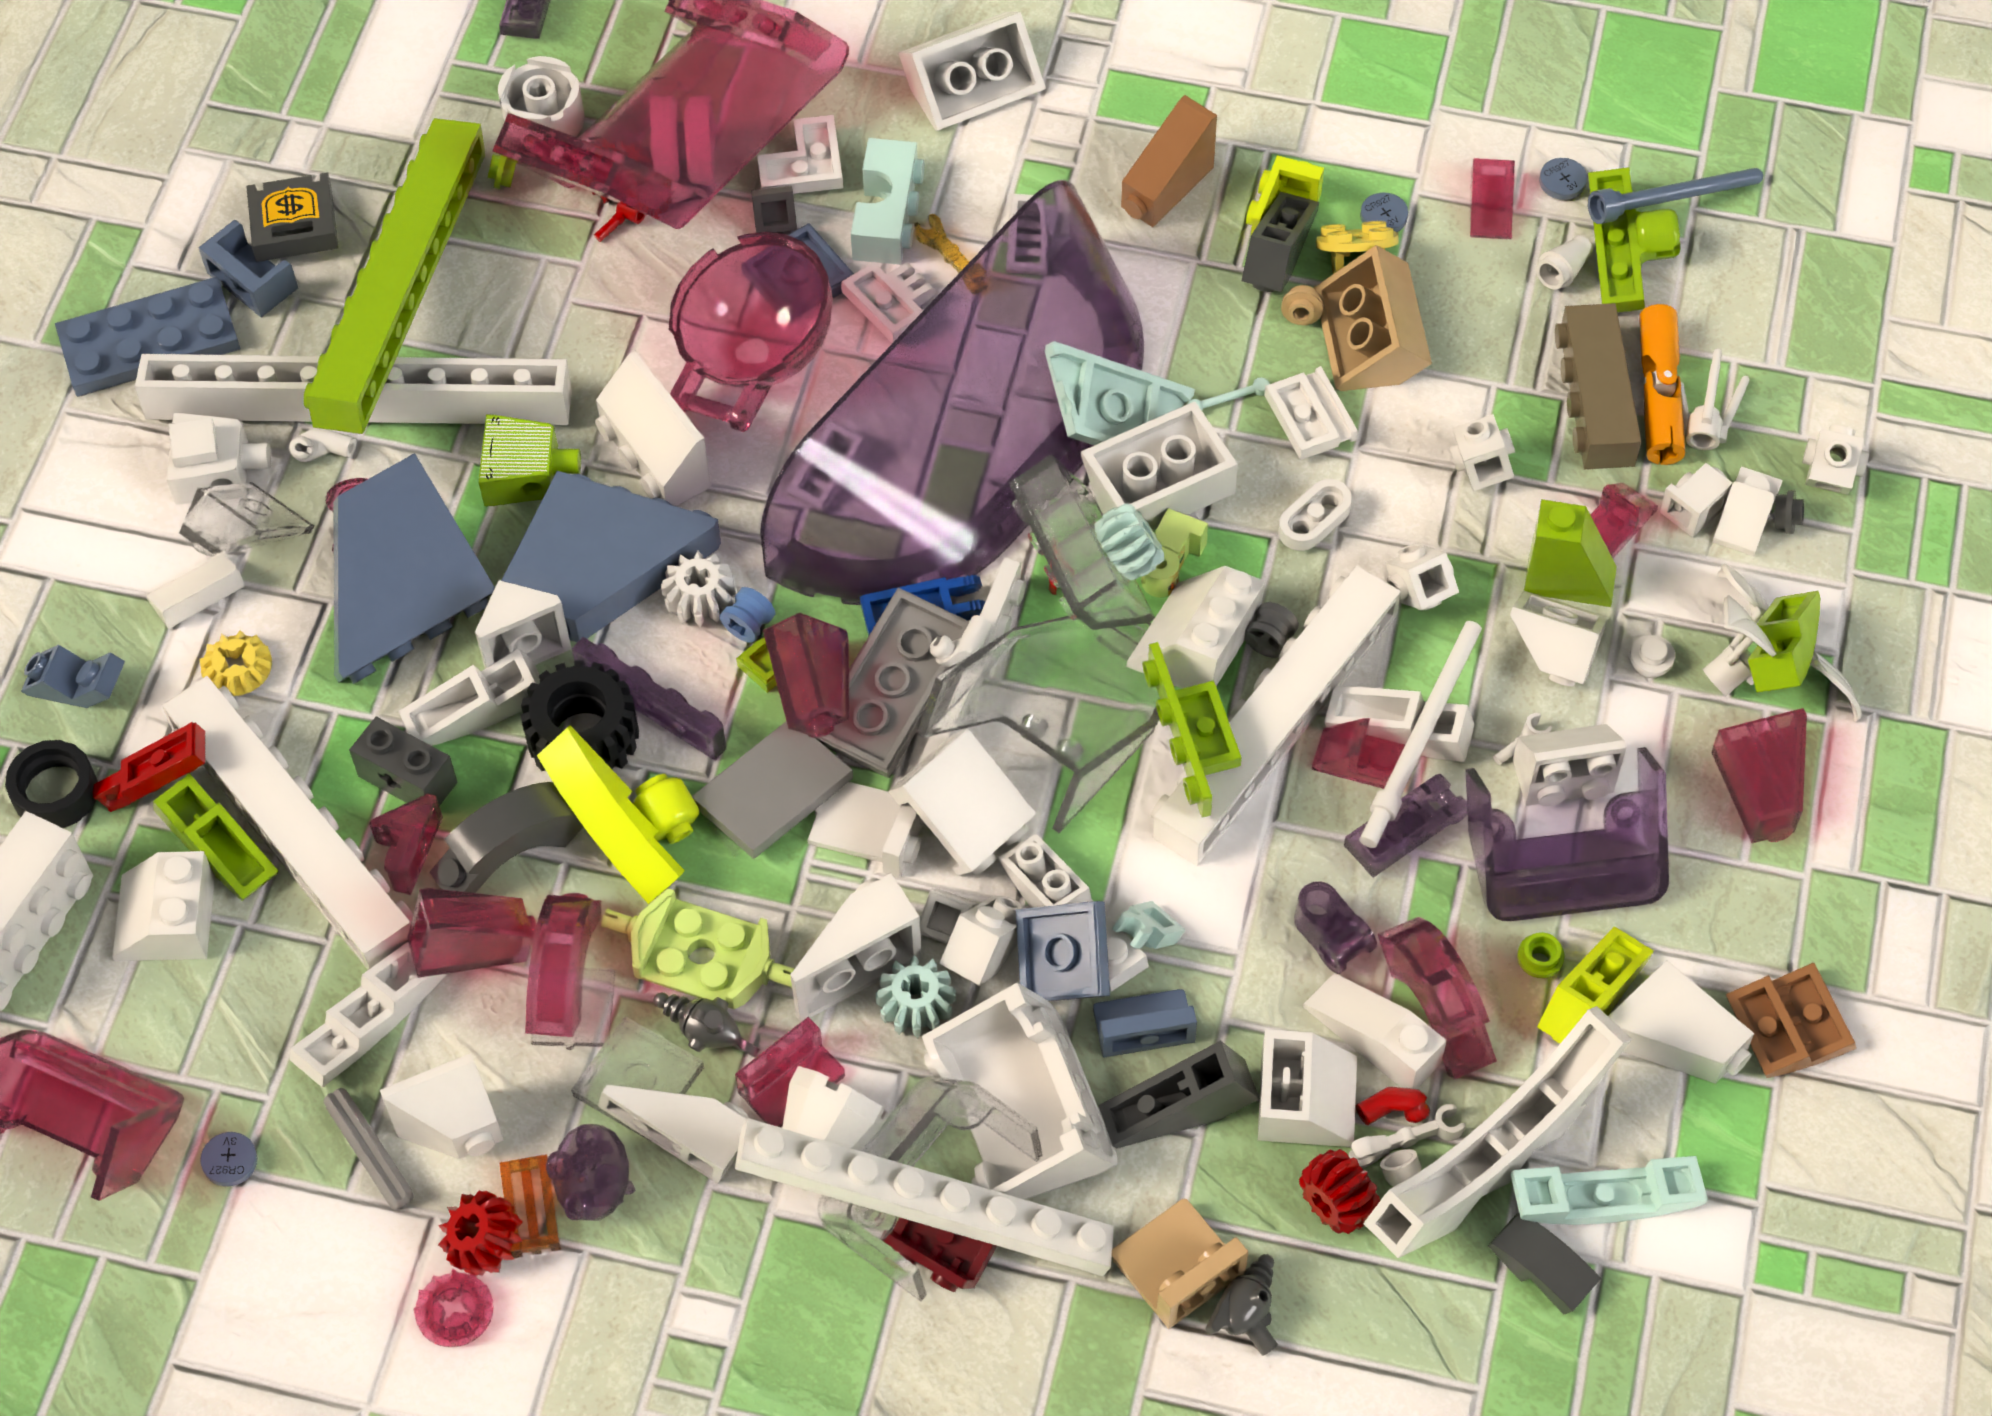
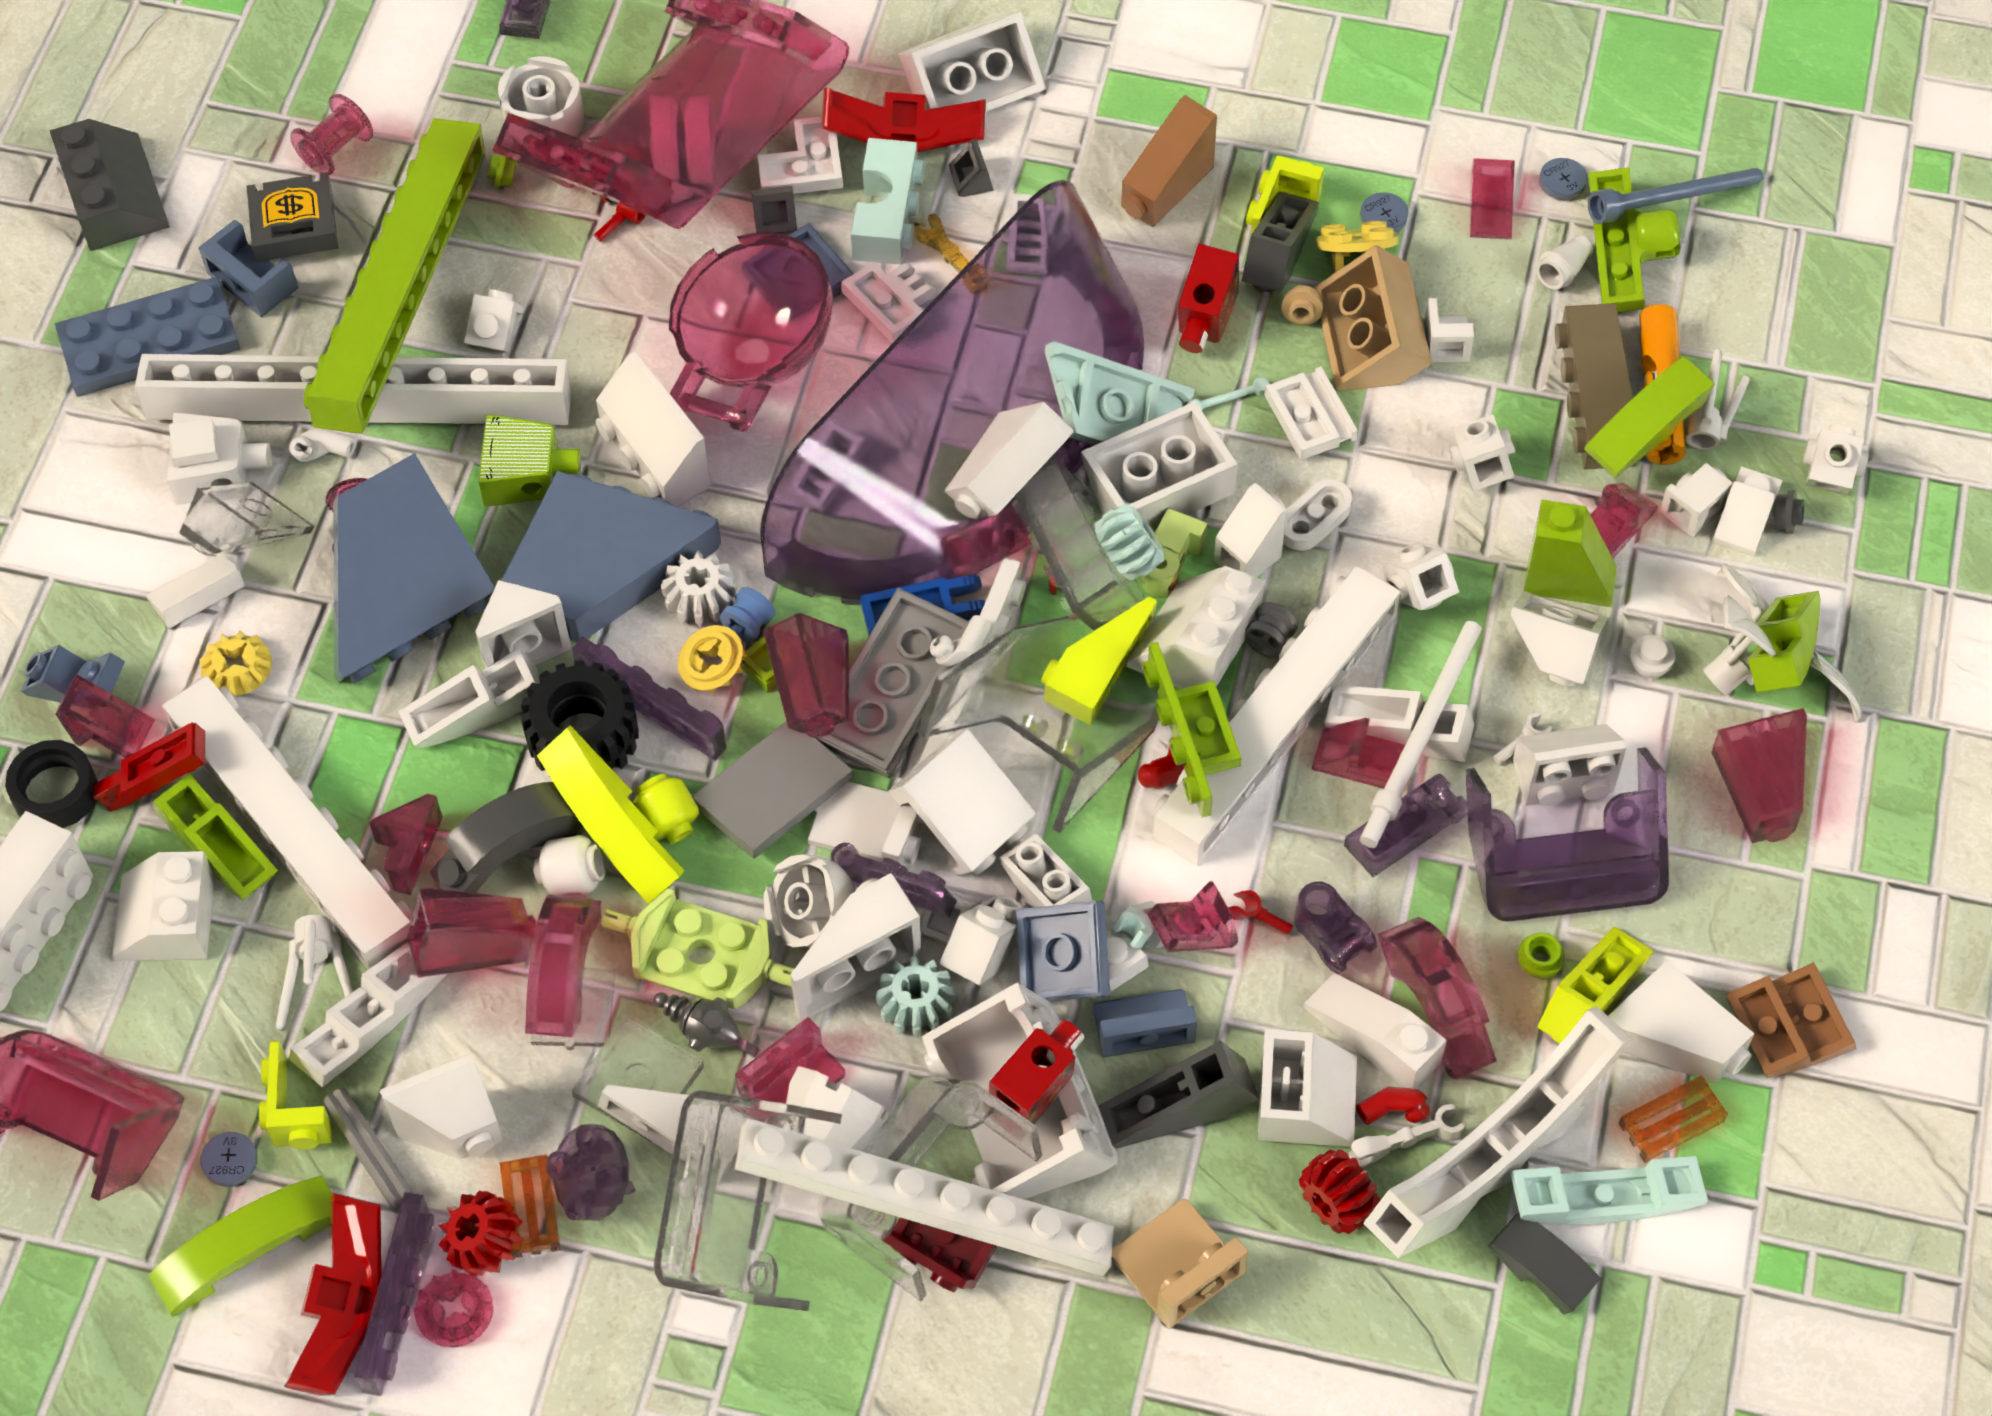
dark grey brick [349,716,458,816] -> none
dark grey piece [1206,1254,1278,1356] -> none
white hinge [1380,1149,1422,1187] -> none
none -> dark grey slope [49,119,170,251]
none -> clear pink slope [55,674,155,758]
none -> lime slope [149,1175,332,1317]
none -> neon yellow bracket [259,1041,332,1150]
none -> white plant [276,915,353,1030]
none -> red plate [284,1193,385,1396]
none -> clear pink hose [290,94,373,175]
none -> clear purple plate [354,1192,434,1396]
none -> white bracket [464,289,524,353]
none -> white head [533,835,606,898]
none -> clear windscreen [654,1091,842,1311]
none -> light yellow gear [678,625,747,694]
none -> white cylinder [764,854,855,948]
none -> red plate [822,88,986,152]
none -> clear purple plate [830,842,957,917]
none -> clear pink slope [941,503,1032,577]
none -> white slope [944,402,1074,520]
none -> dark grey slope [948,139,994,197]
none -> red torso [988,1019,1085,1136]
none -> neon yellow slope [1041,596,1157,726]
none -> red arm [1138,737,1184,789]
none -> clear pink slope [1147,881,1238,952]
none -> red torso [1178,243,1239,353]
none -> white slope [1214,483,1287,578]
none -> red hand [1226,890,1293,935]
none -> white panel [1424,298,1474,362]
none -> lime slope [1584,355,1715,478]
none -> clear orange tile [1618,1075,1728,1163]

